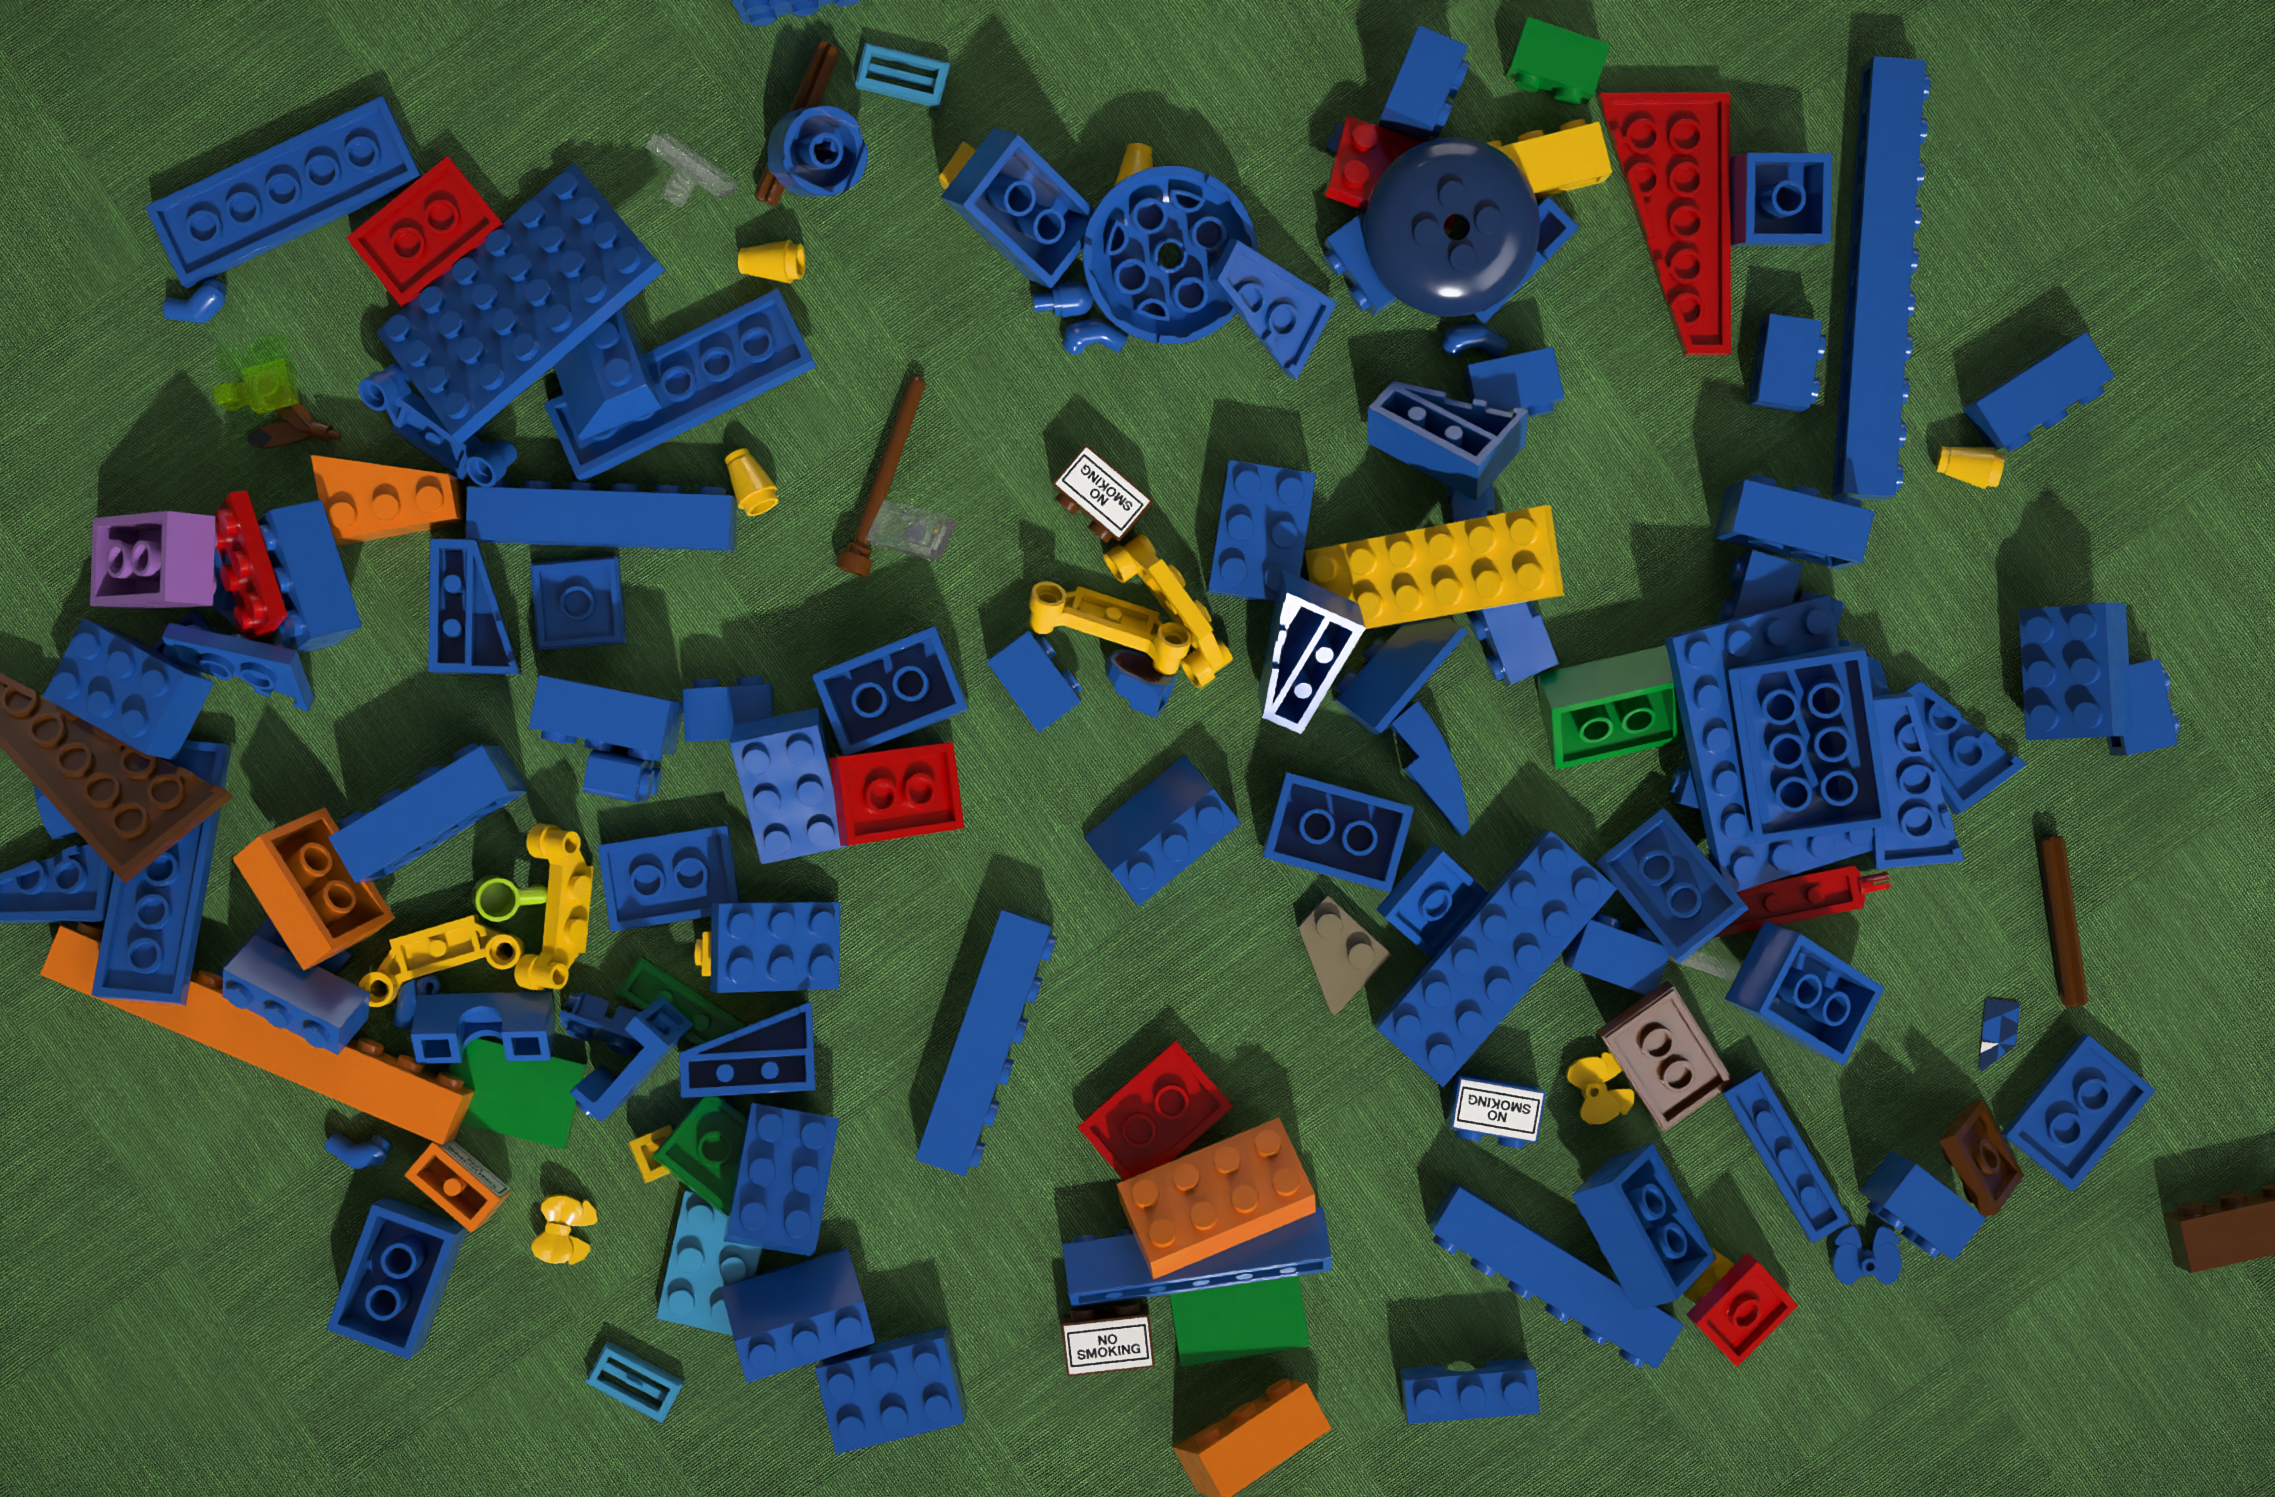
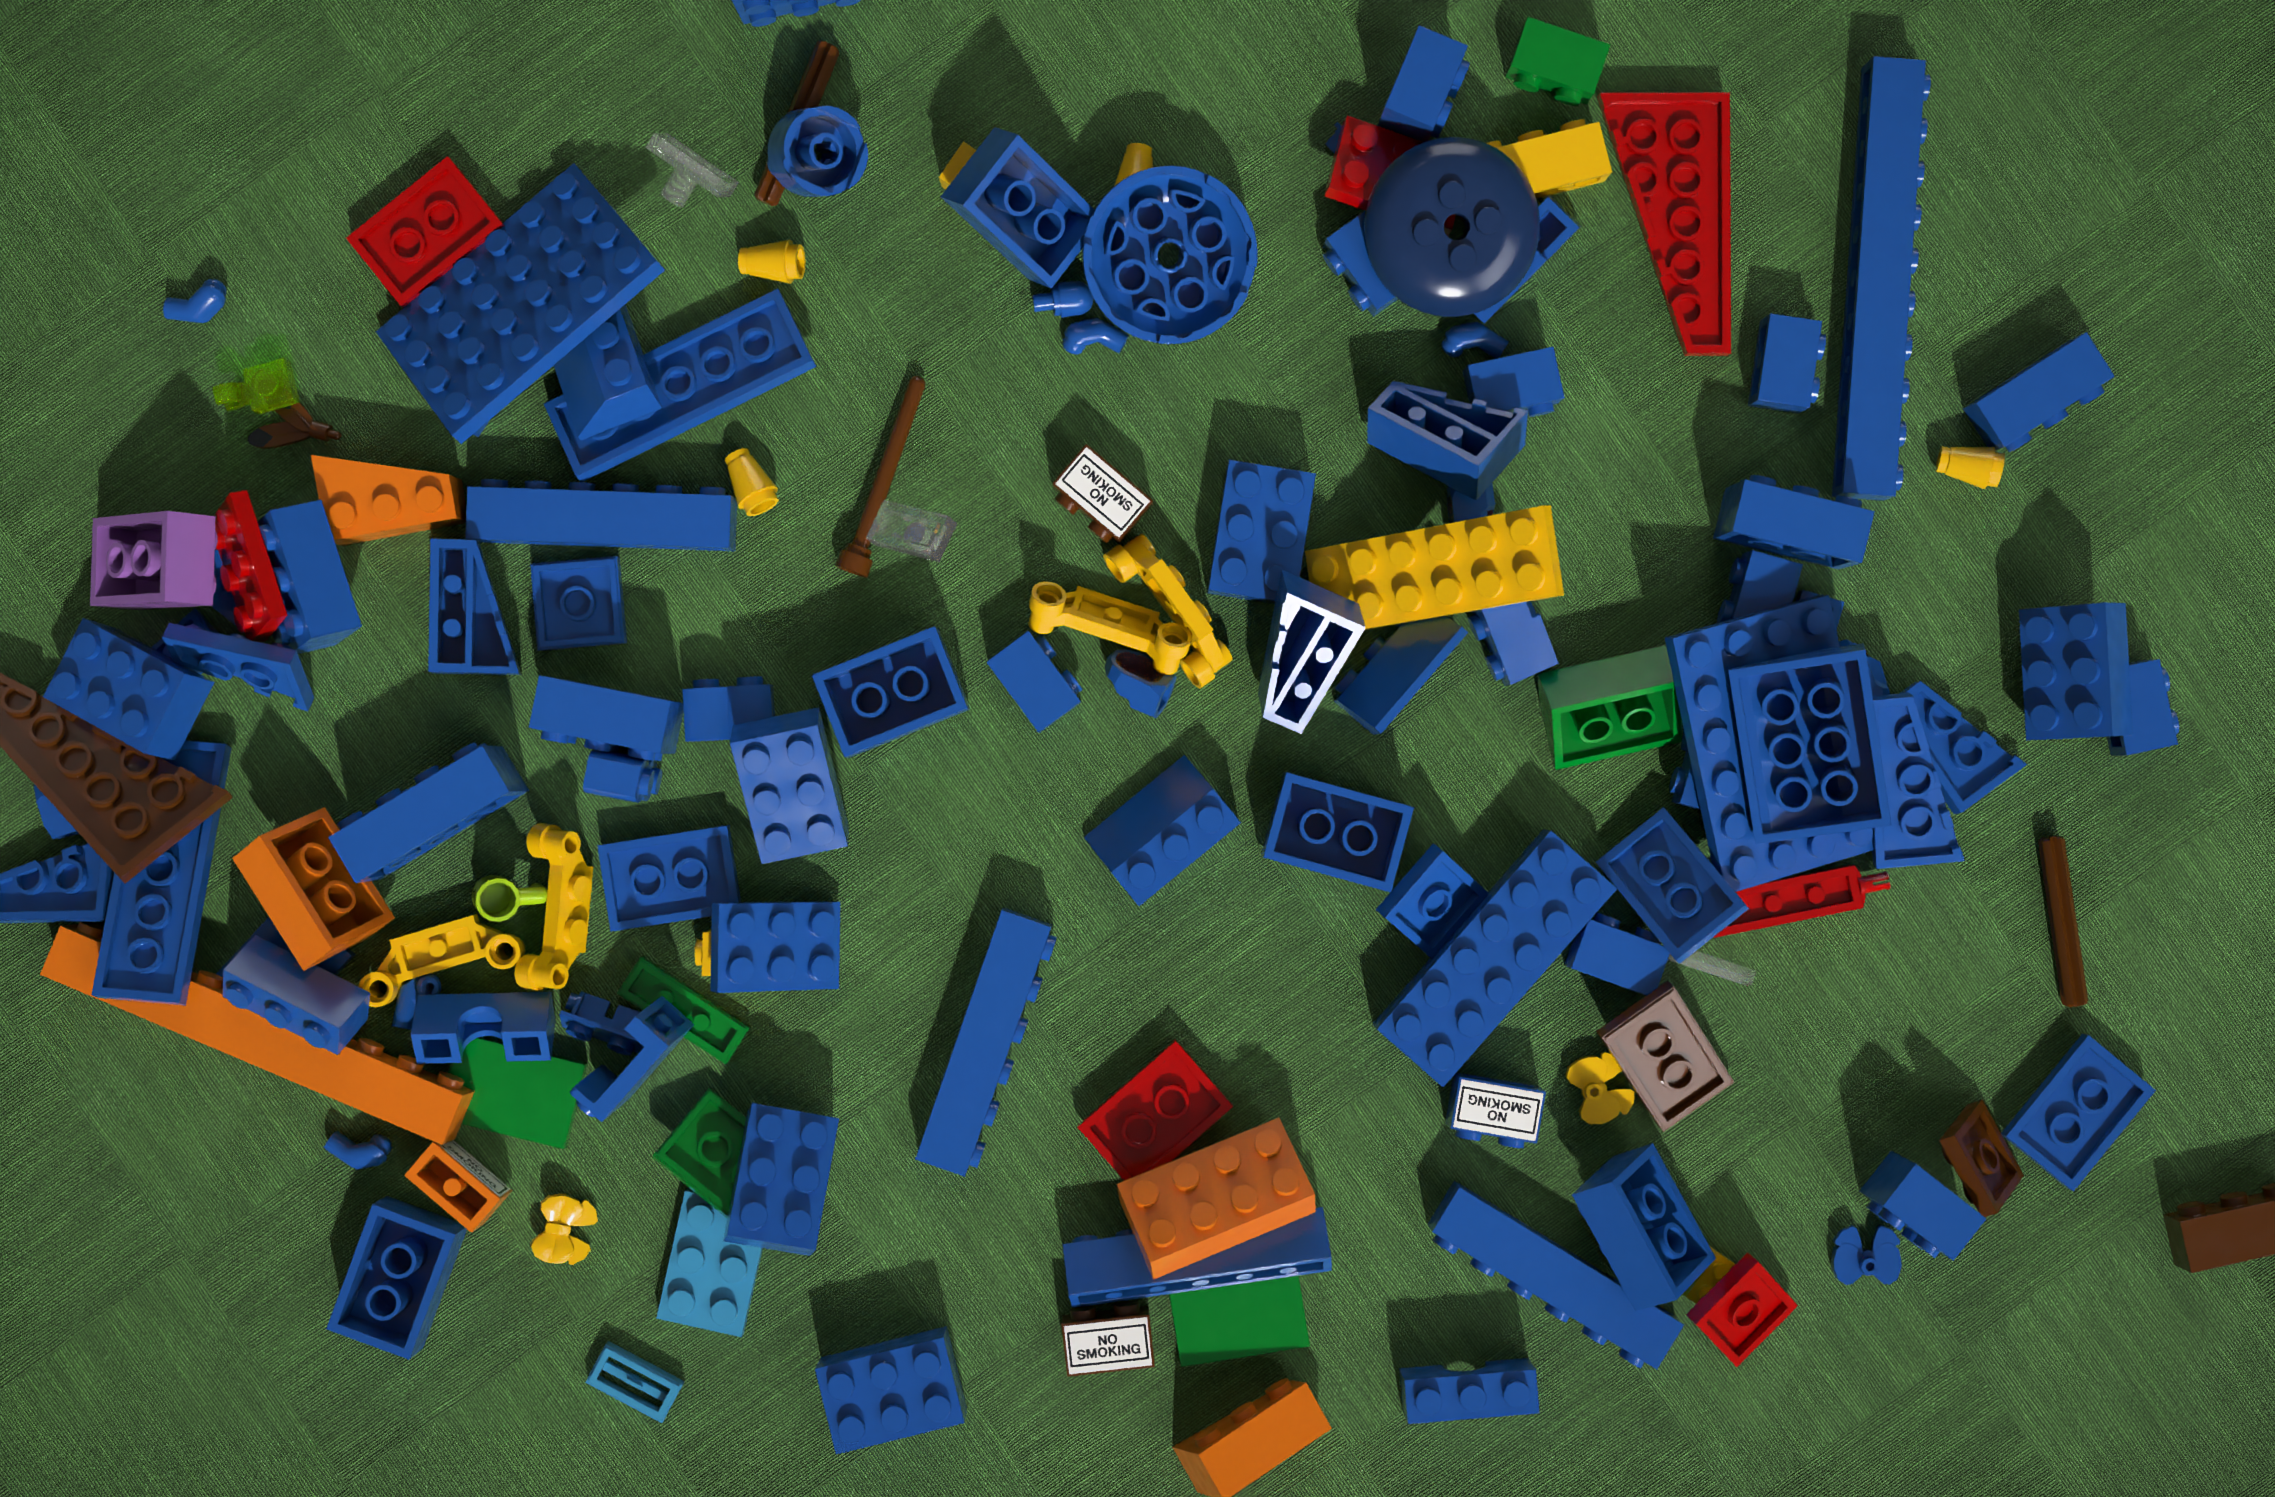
blue plate [145,96,423,288] -> none
blue plate [358,363,517,487] -> none
yellow plate [628,1125,672,1184] -> none
blue wedge [679,1002,815,1098] -> none
blue slope [720,1247,875,1383] -> none
red plate [829,742,964,846] -> none
dark azure tile [855,43,951,109] -> none
blue wing [1210,239,1337,380] -> none
dark tan wing [1297,895,1392,1016] -> none
blue slope [1388,701,1469,835] -> none
blue plate [1721,1069,1850,1243] -> none
blue brick [1725,921,1884,1066] -> none
blue brick [1730,153,1832,247] -> none
dark blue sticker [1979,999,2020,1071] -> none

